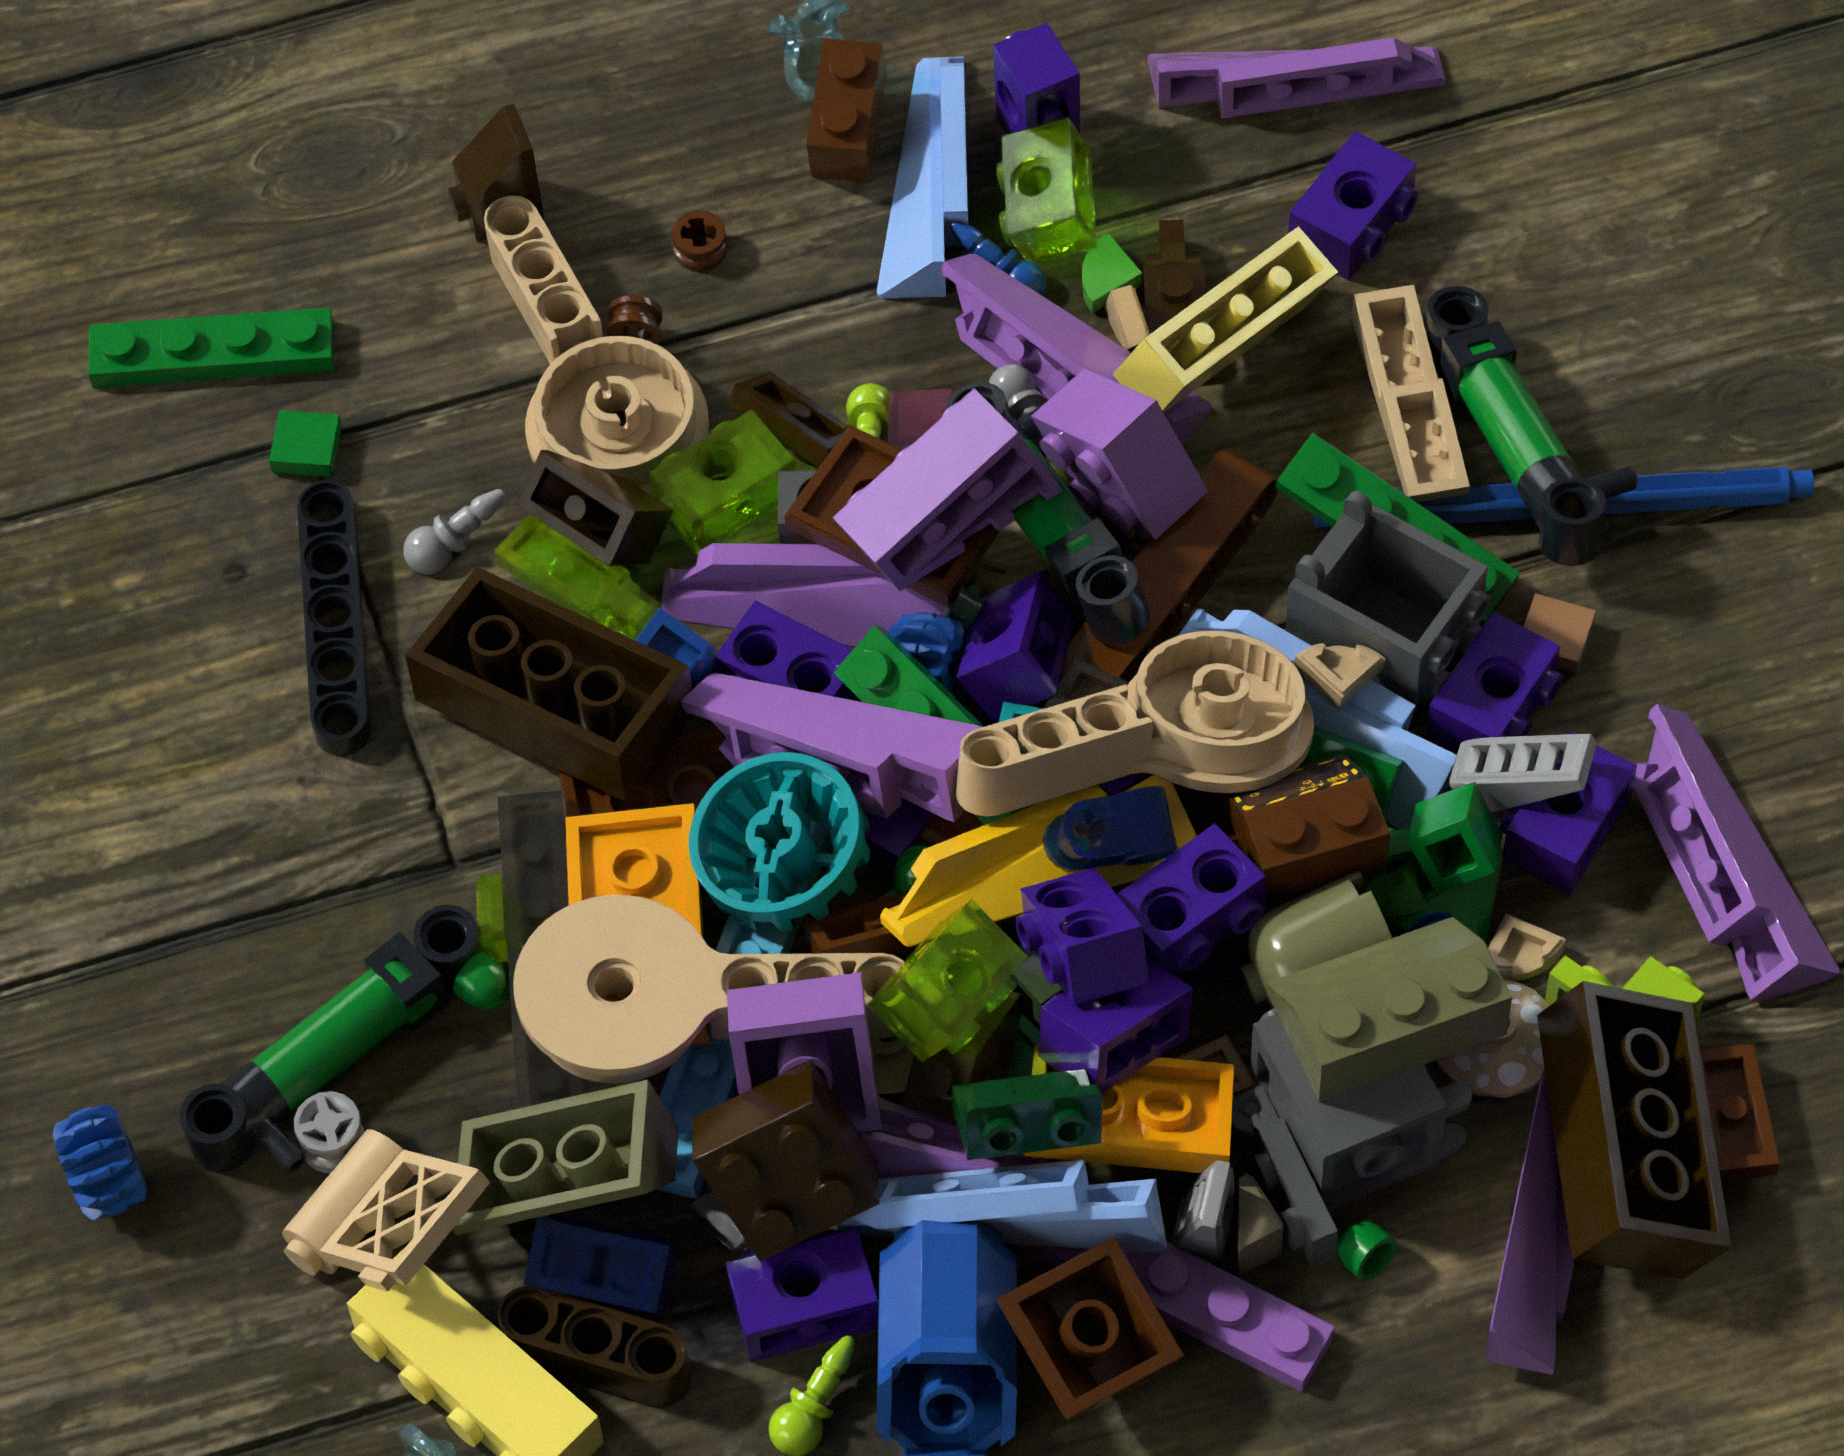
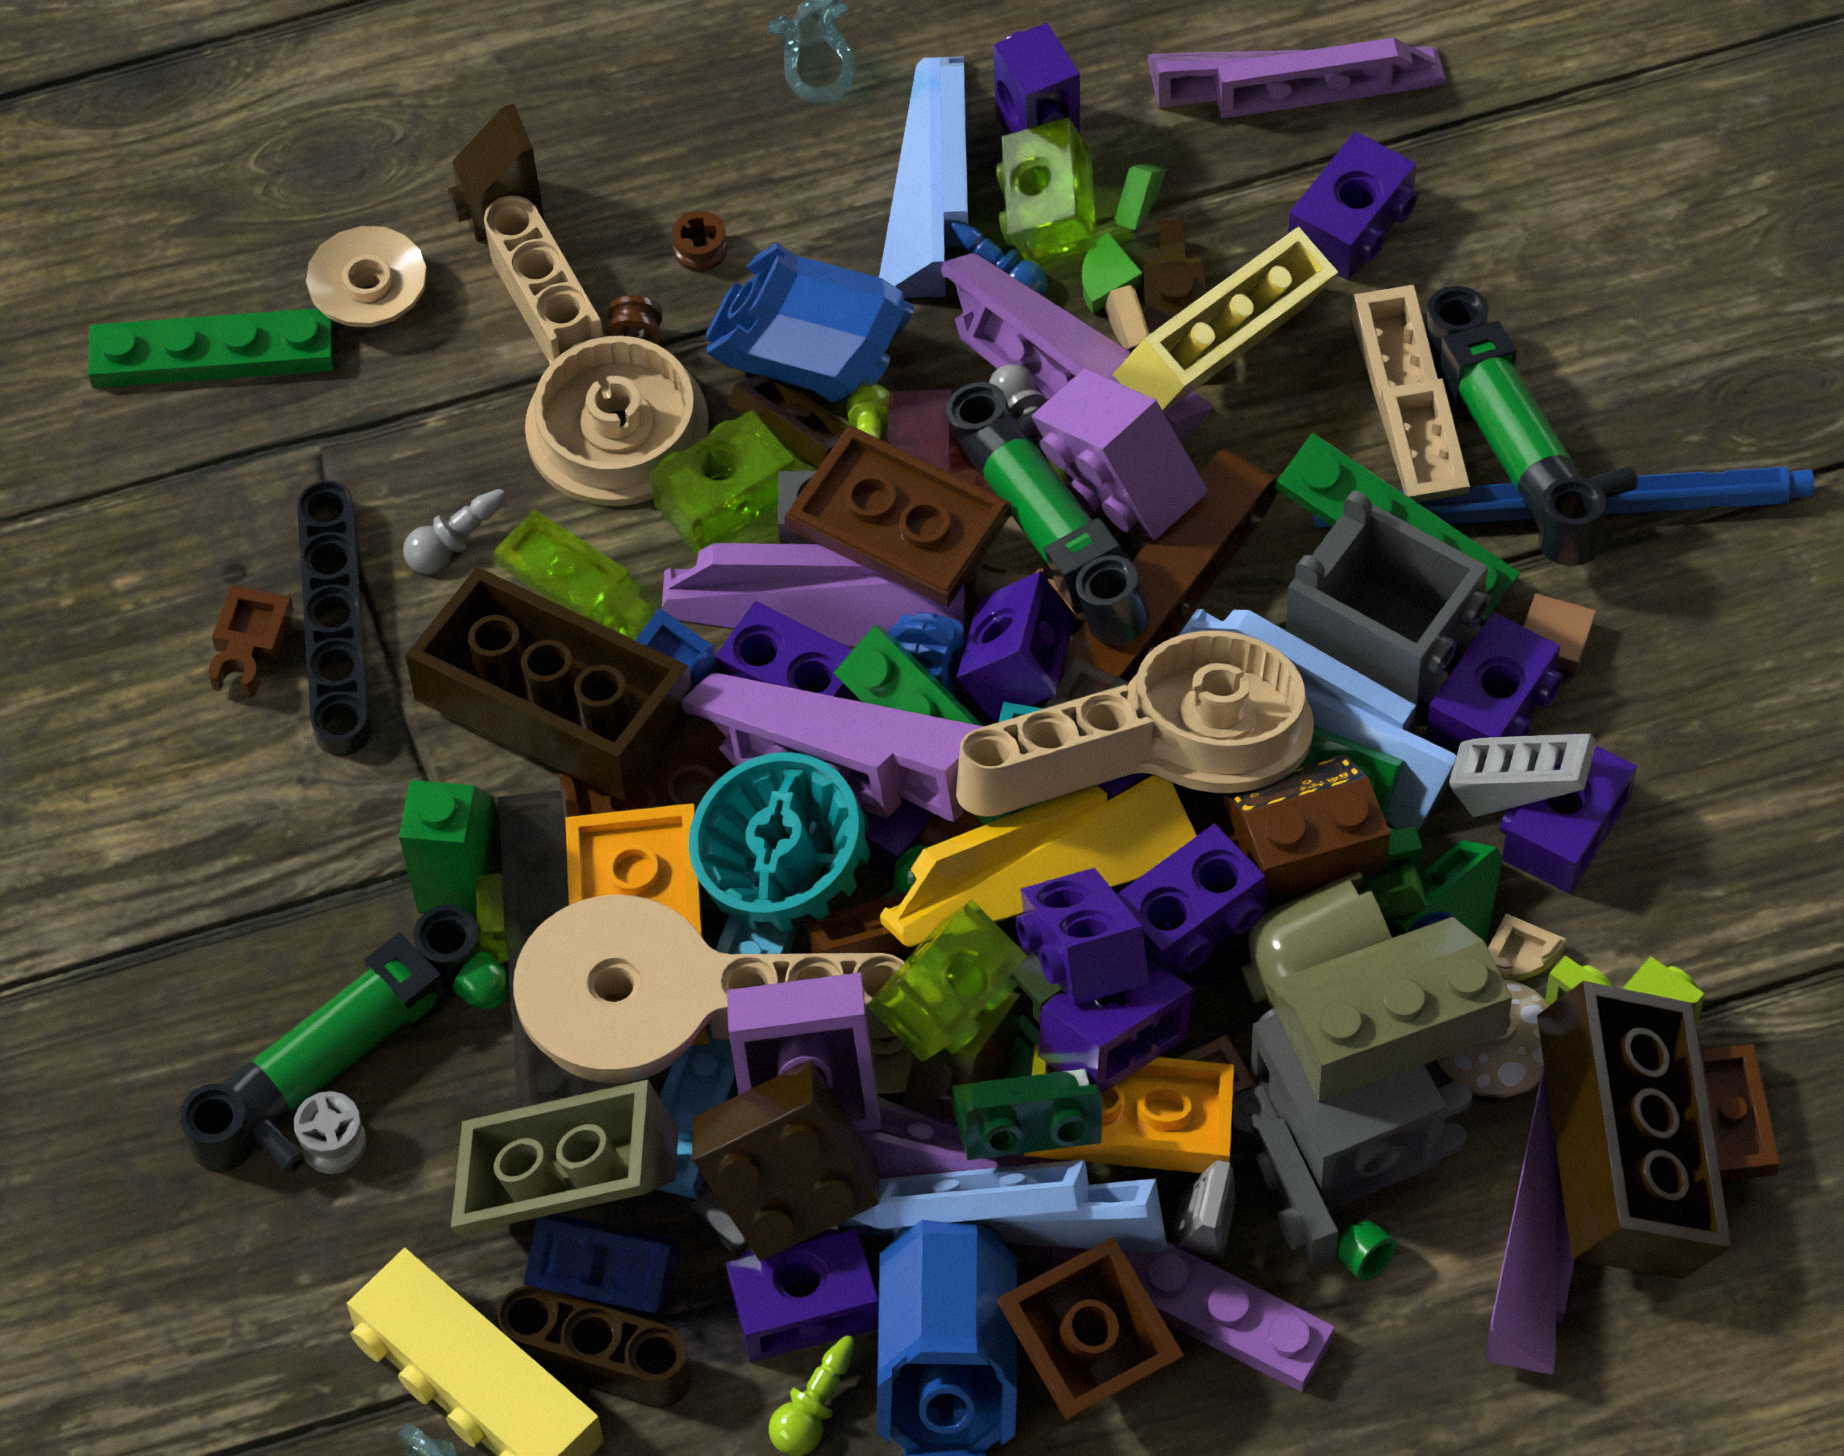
blue gear [52,1104,148,1221] -> none
green tile [269,410,342,477] -> none
tan piece [282,1129,490,1292] -> none
dark brown slope [516,450,674,566] -> none
reddish brown brick [806,38,887,183] -> none
wedge [832,388,1063,591] -> none
piece [941,583,983,632] -> none
clear blue piece [1043,786,1178,872] -> none
dark tan slope [1237,1173,1284,1276] -> none
tan tile [1293,643,1386,708] -> none
green brick [1407,782,1503,894] -> none
medium lavender wedge [1633,704,1840,1002] -> none
none -> reddish brown plate [208,585,294,697]
none -> tan dish [306,226,427,327]
none -> green slope [399,780,501,918]
none -> blue brick [706,242,914,403]
none -> bright green tile [1115,163,1166,230]

